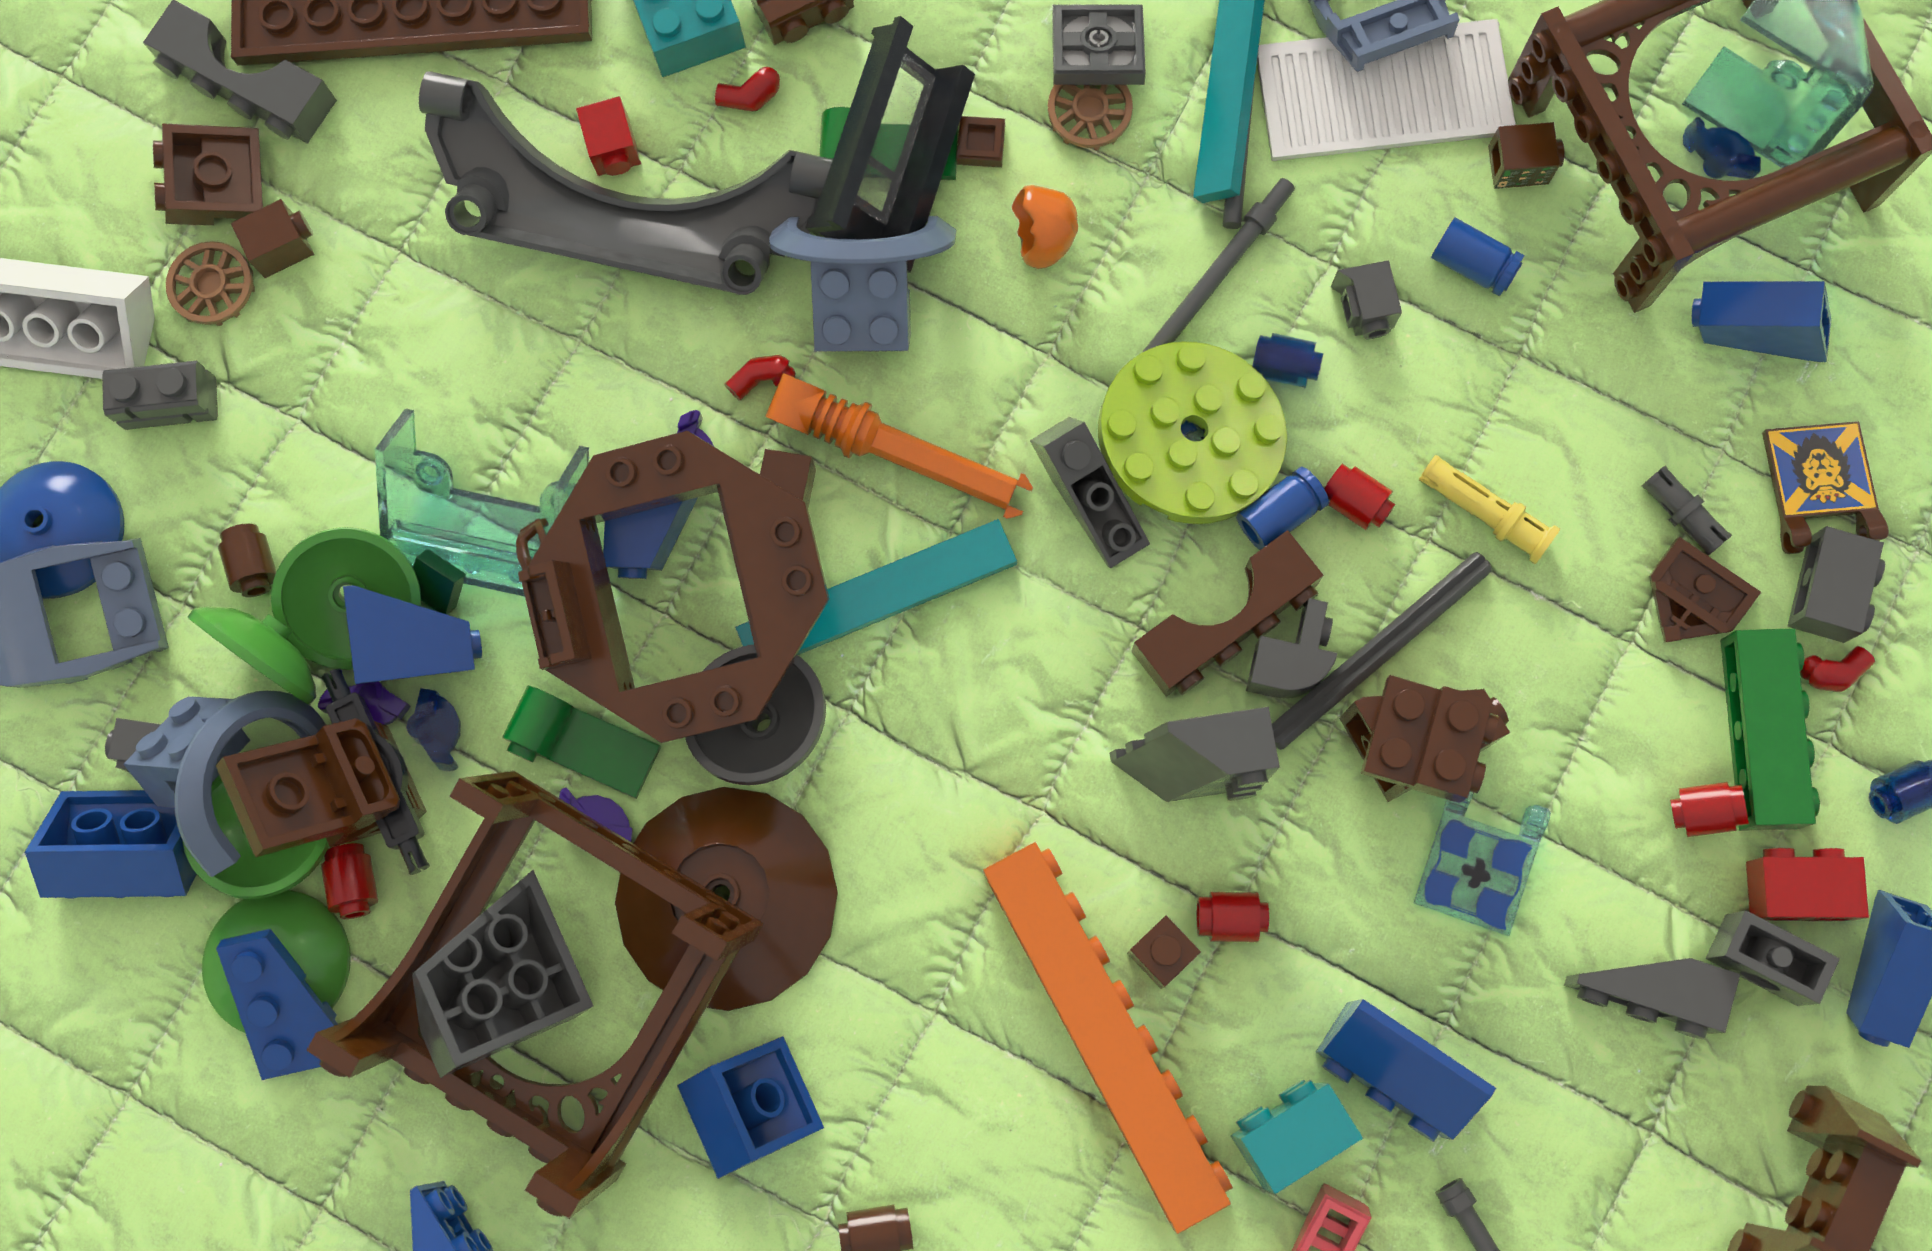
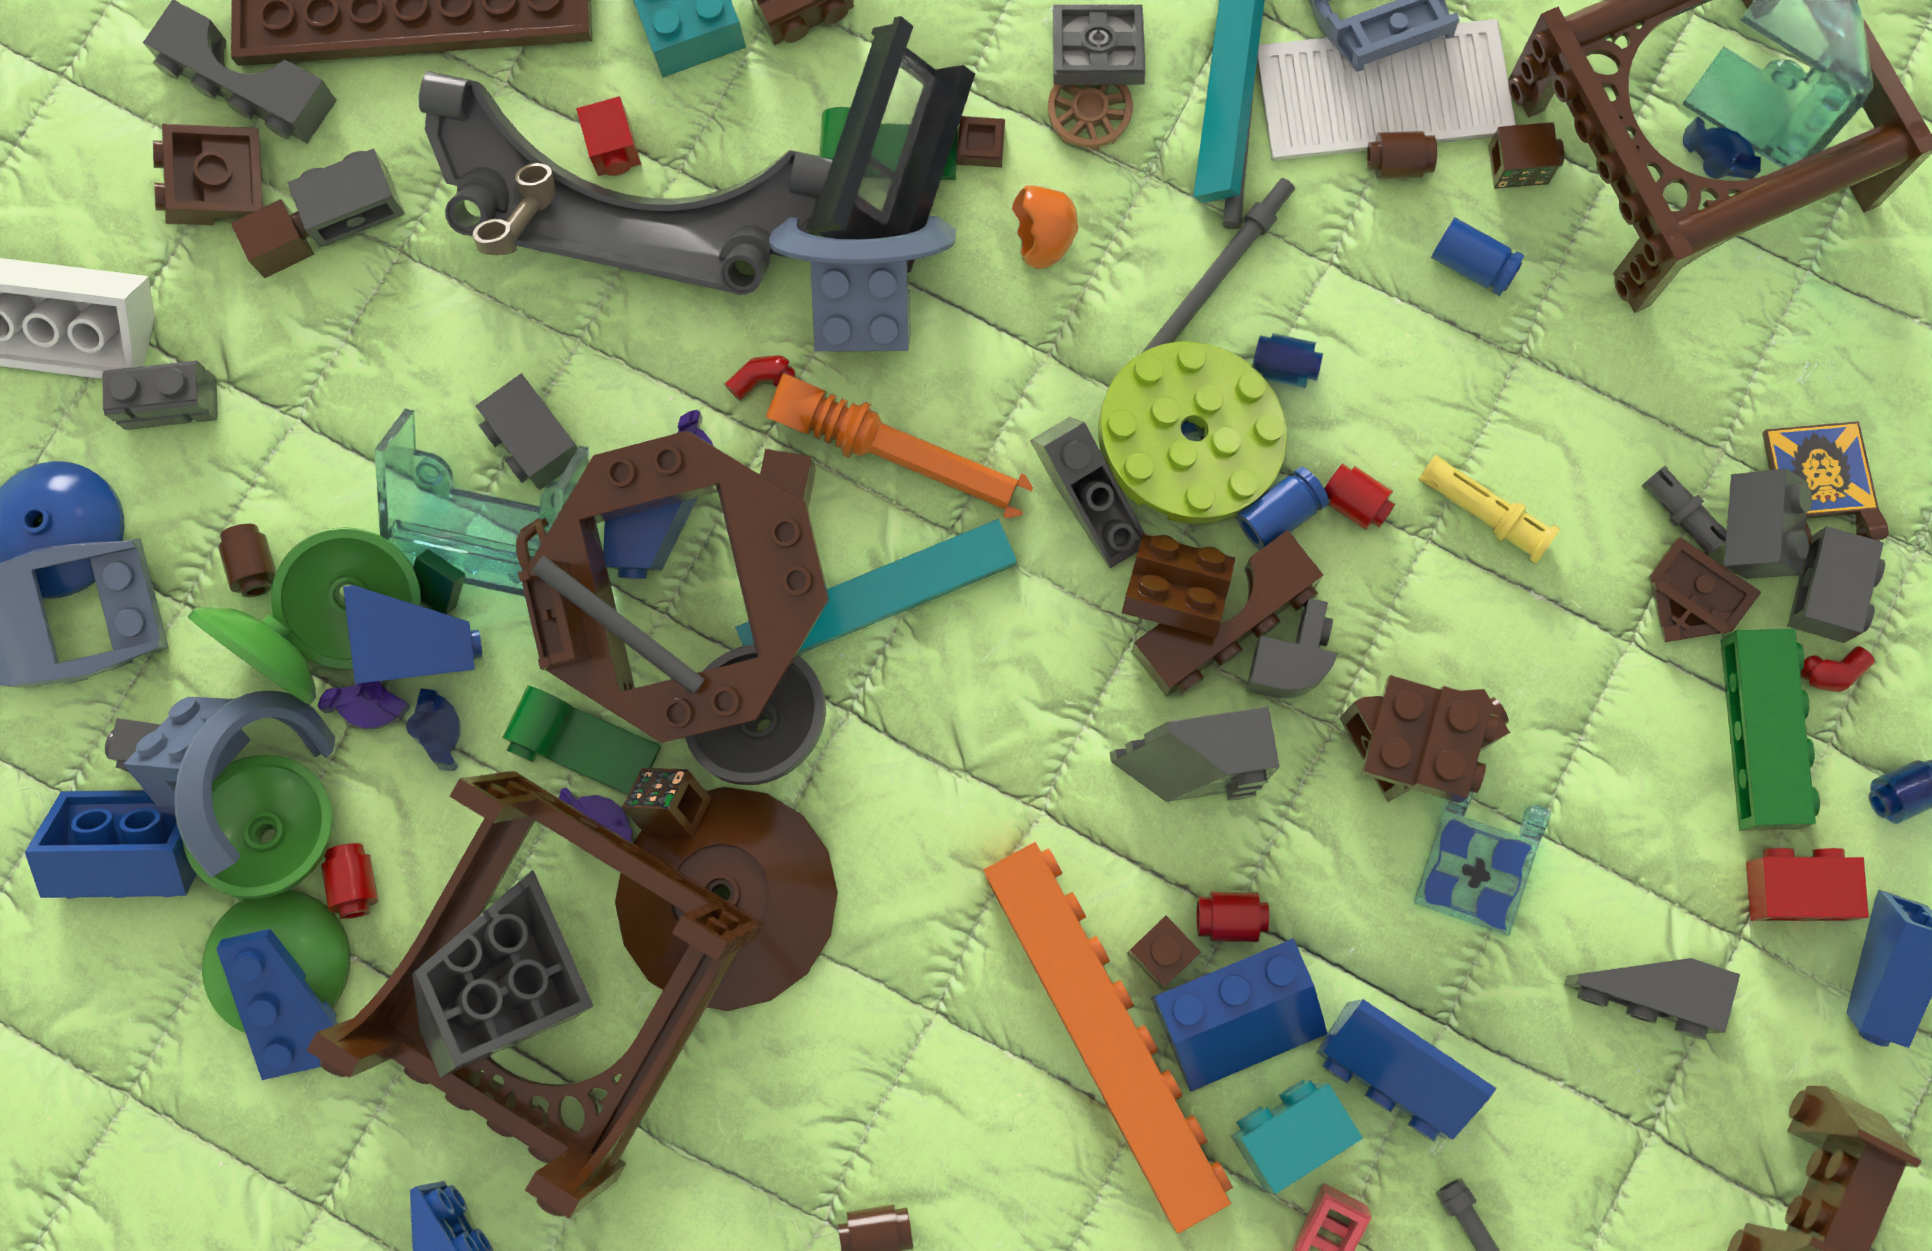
medium nougat wheel [166,241,255,326] -> none
reddish brown piece [216,669,430,875] -> none
blue slope [677,1036,824,1179] -> none
red arm [715,67,780,112] -> none
dark grey axle [1272,552,1492,750] -> none
dark grey window [1331,260,1402,339] -> none
red brick [1670,782,1749,837] -> none
blue slope [1692,281,1831,362] -> none
dark grey brick [1705,910,1840,1006] -> none
none -> dark grey brick [287,148,405,248]
none -> dark tan bar [473,163,556,255]
none -> dark grey brick [476,373,585,491]
none -> dark grey bar [531,555,704,694]
none -> reddish brown brick [622,768,712,838]
none -> reddish brown plate [1121,534,1235,638]
none -> blue slope [1151,938,1328,1092]
none -> reddish brown brick [1367,131,1437,179]
none -> dark grey brick [1724,468,1812,579]

